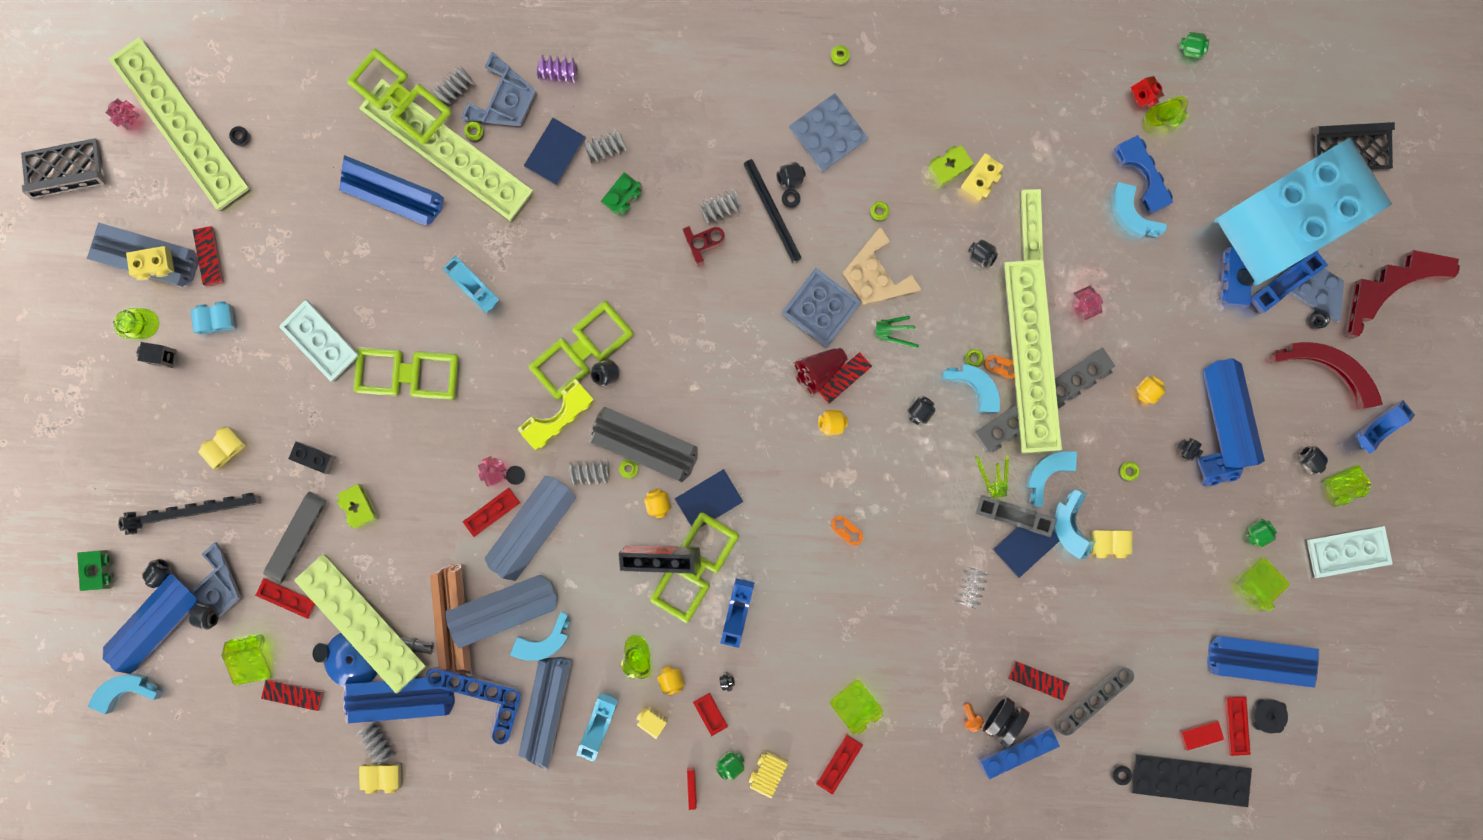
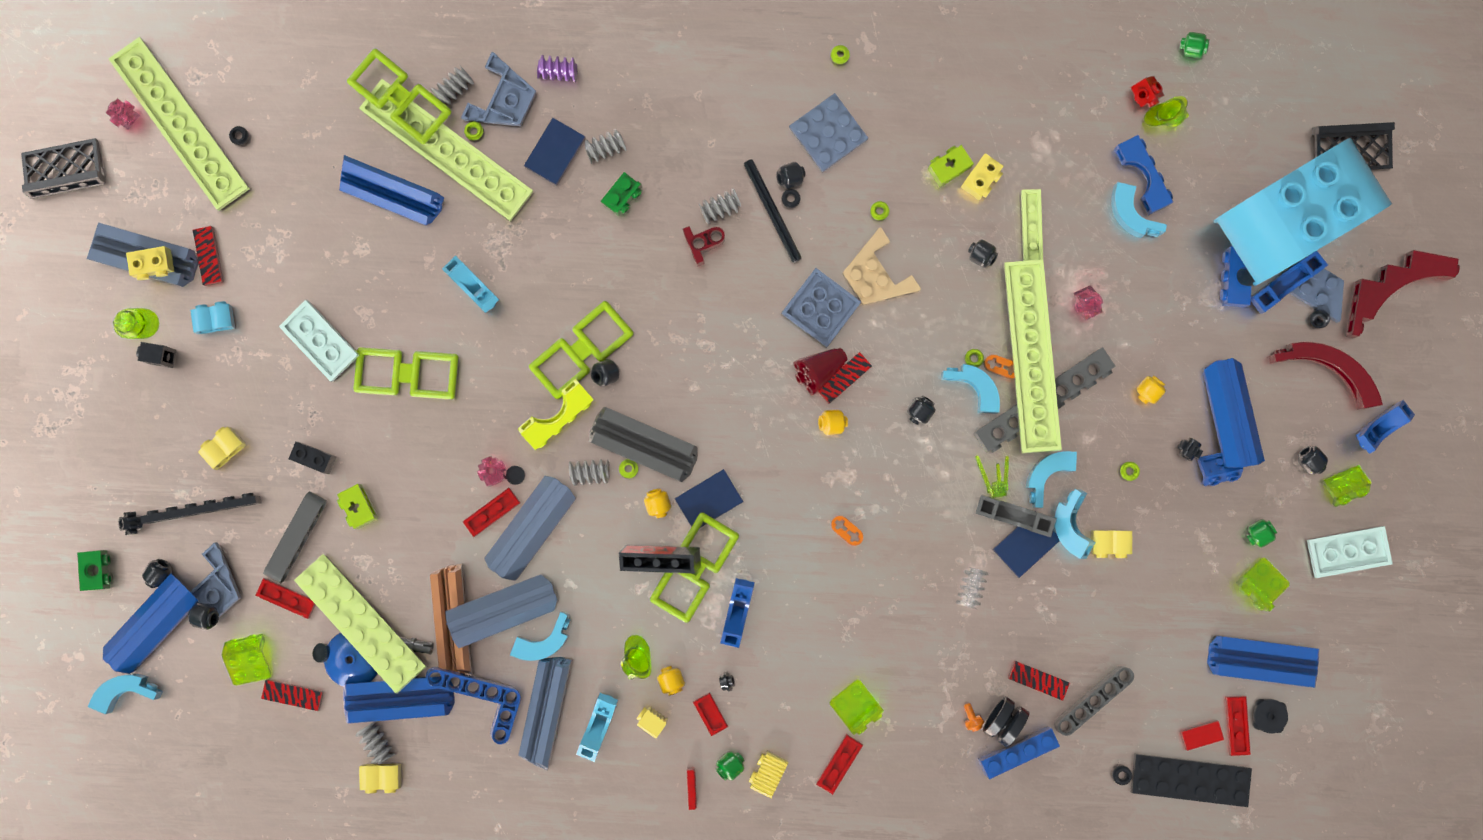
green plant [876,316,919,348] -> none

